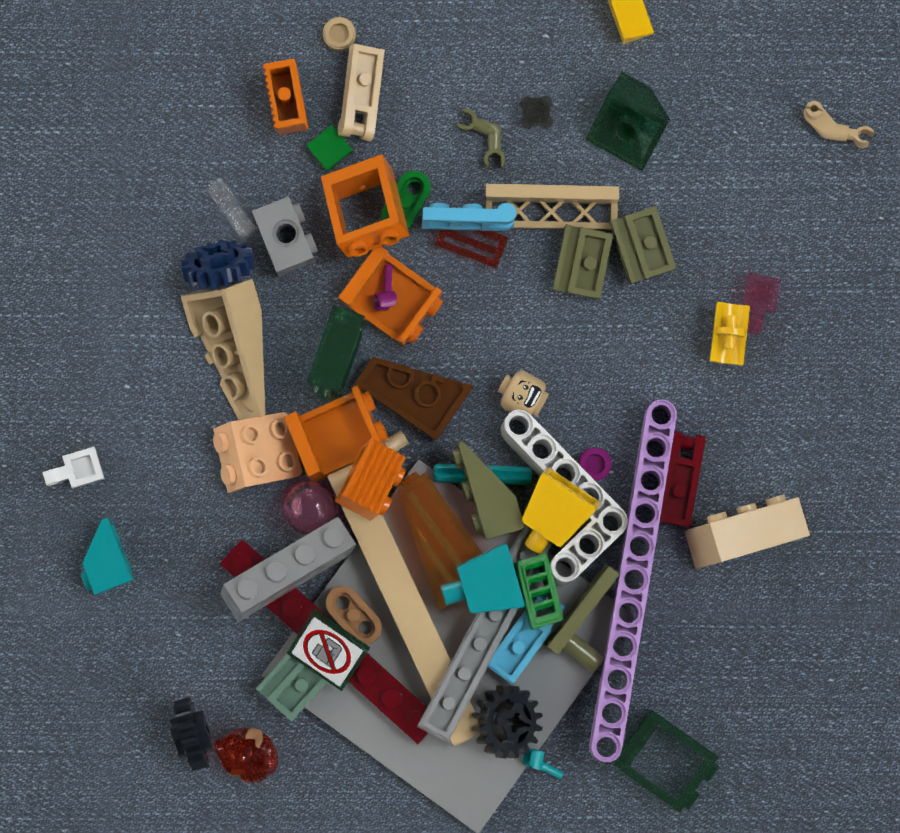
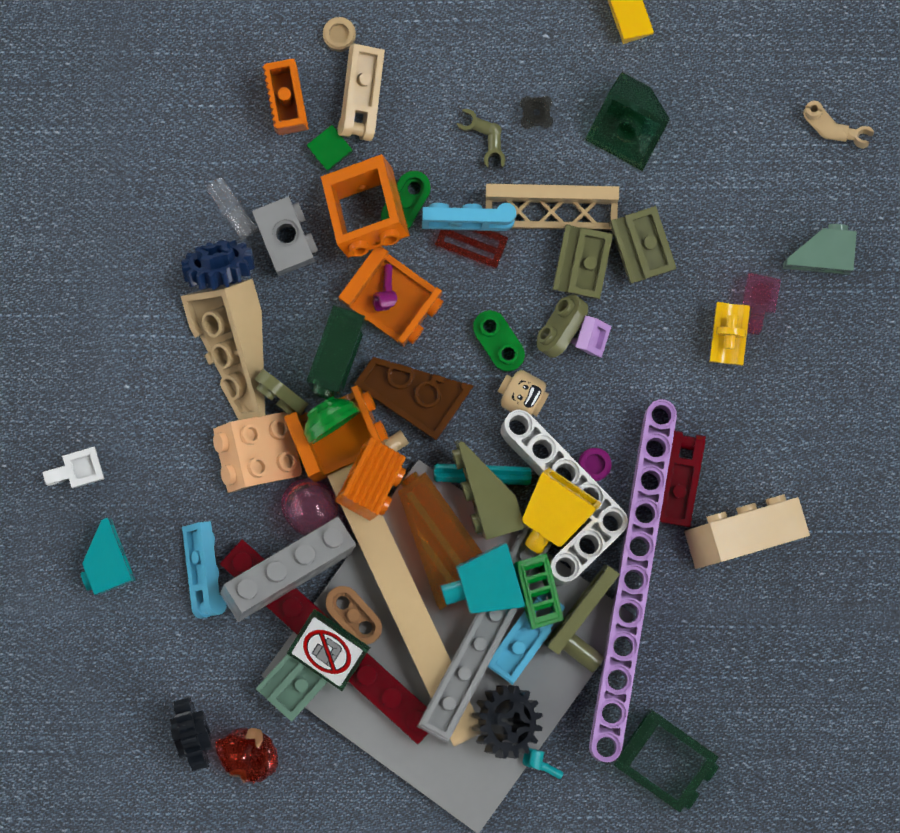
none -> medium azure plate [182,521,227,619]
none -> olive plate [255,369,309,415]
none -> green piece [304,396,361,445]
none -> green plate [473,310,525,372]
none -> olive plate [537,294,588,358]
none -> lavender tile [570,316,611,358]
none -> sand green slope [783,224,857,275]

